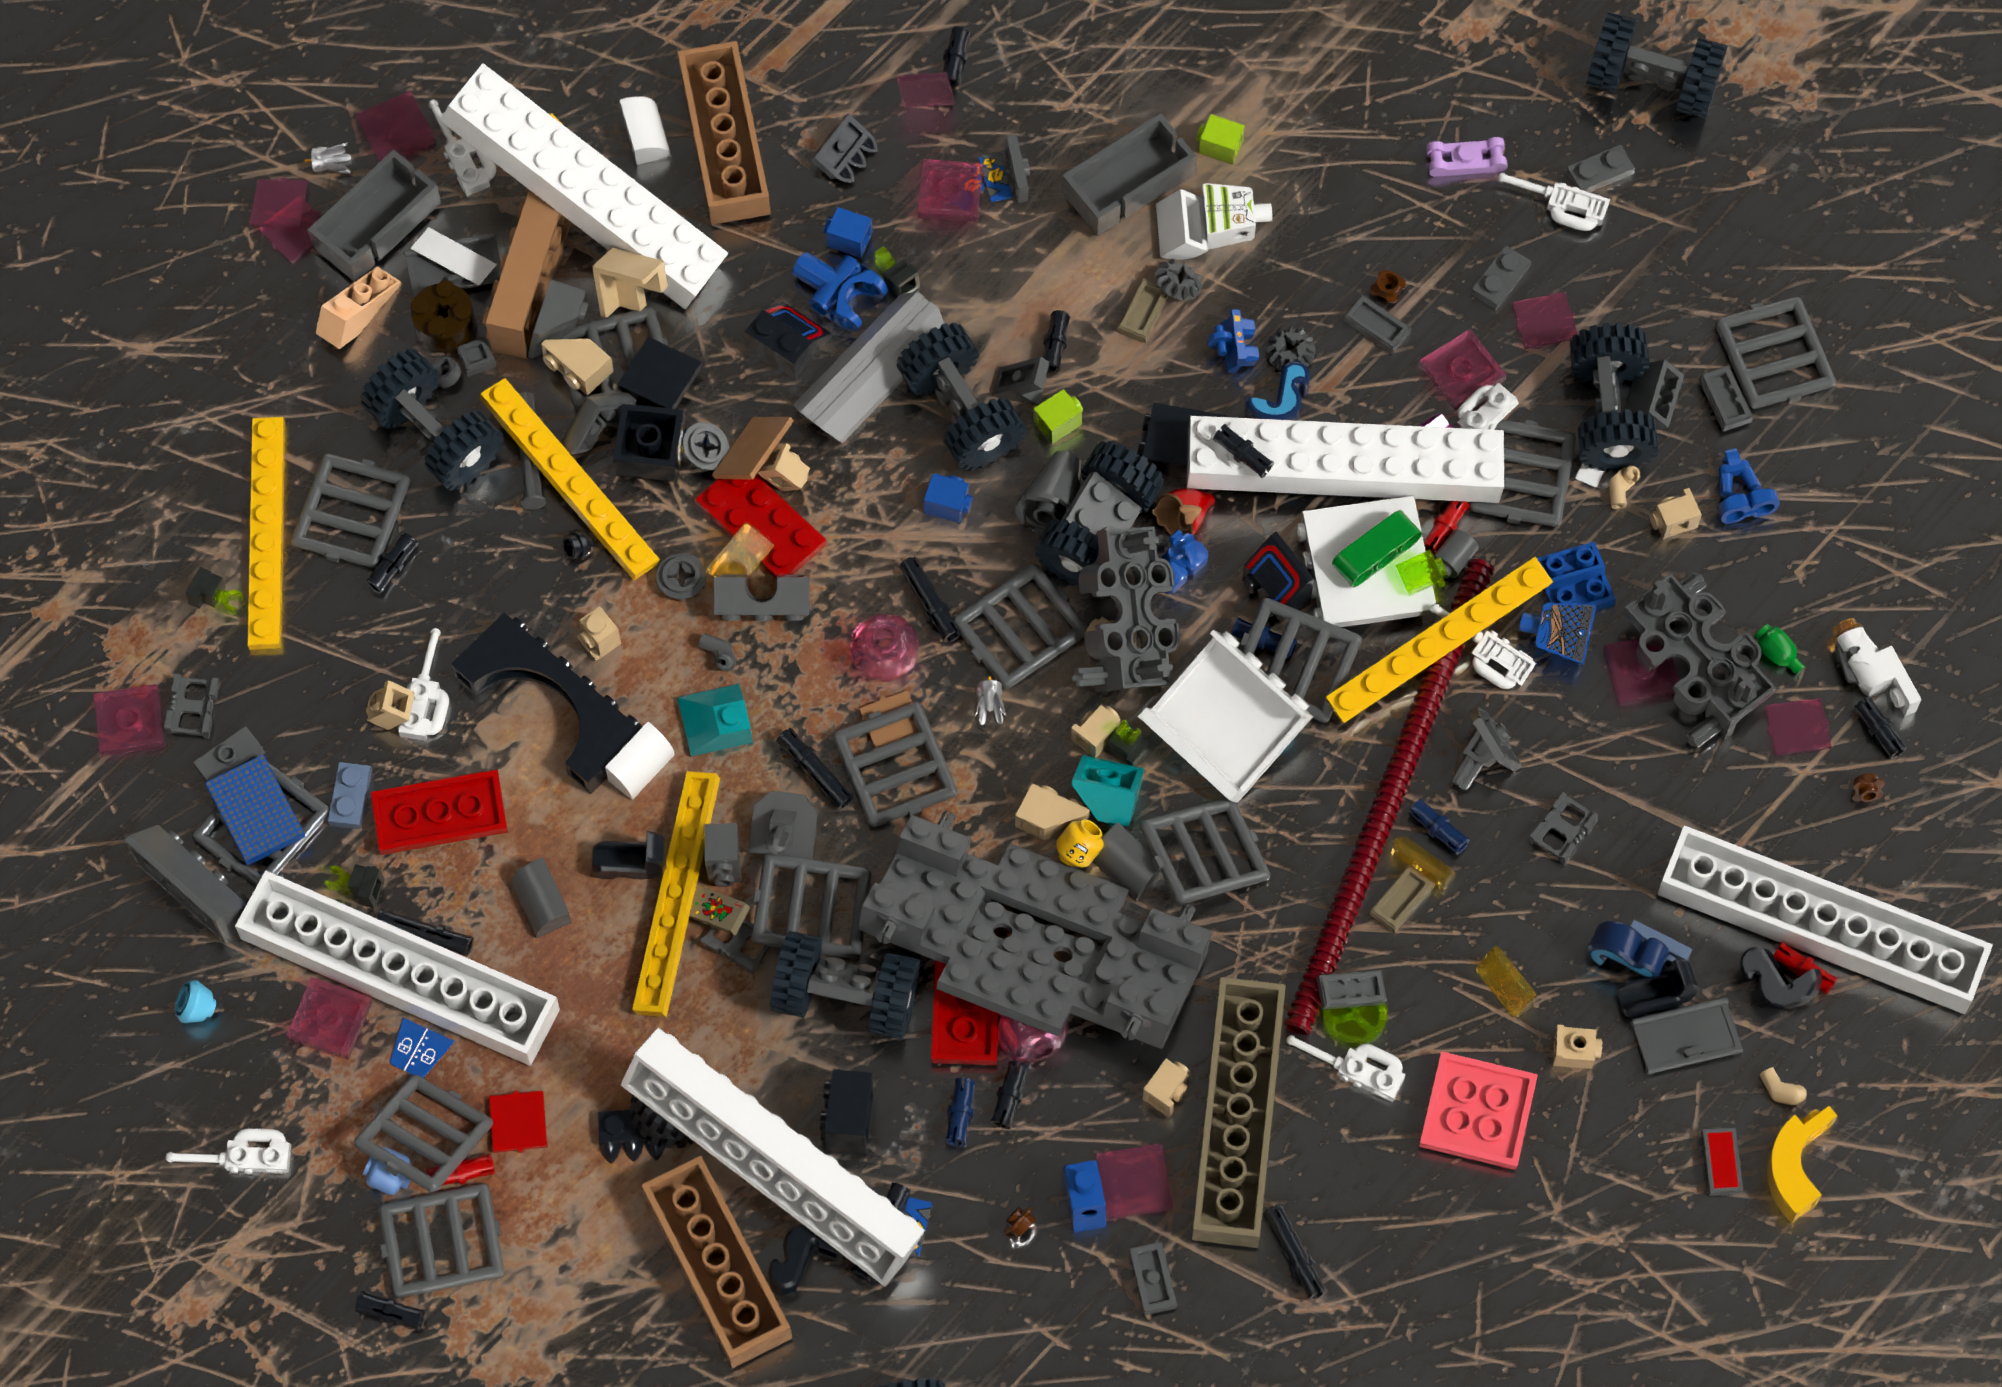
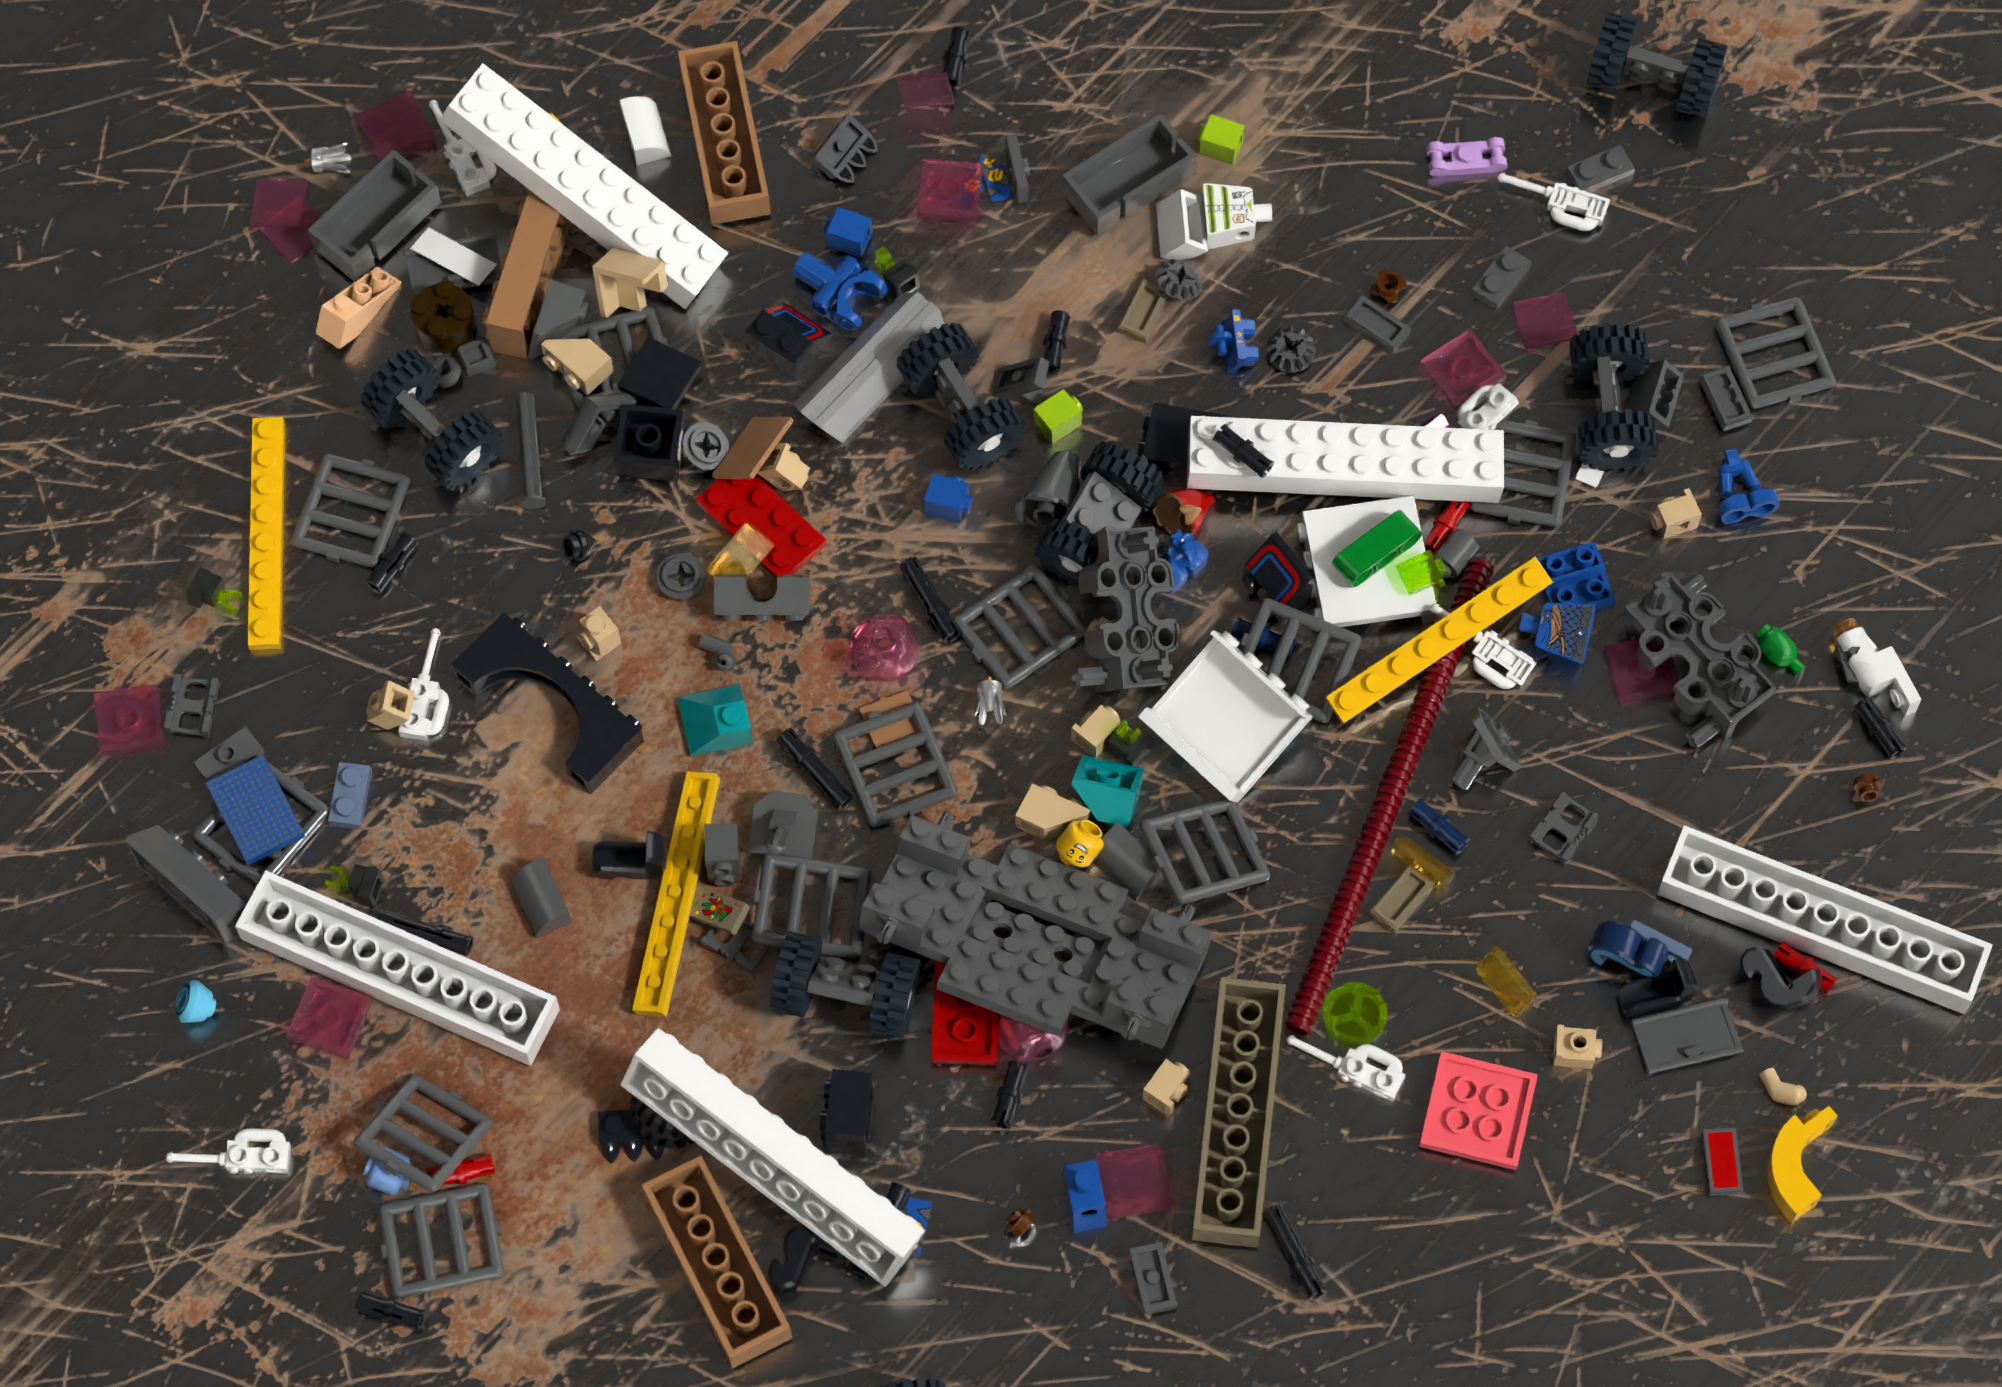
red plate [371,769,508,855] -> none
blue sticker [390,1018,455,1078] -> none
yellow plate [480,378,660,580] -> none
red piece [489,1090,548,1153] -> none
white brick [605,722,675,800] -> none
dark blue pin [945,1078,976,1147] -> none
dark blue animal [1245,361,1310,421] -> none
dark grey plate [1316,970,1387,1010] -> none
tan arm [1609,465,1640,510] -> none
clear pink piece [1765,698,1832,756] -> none

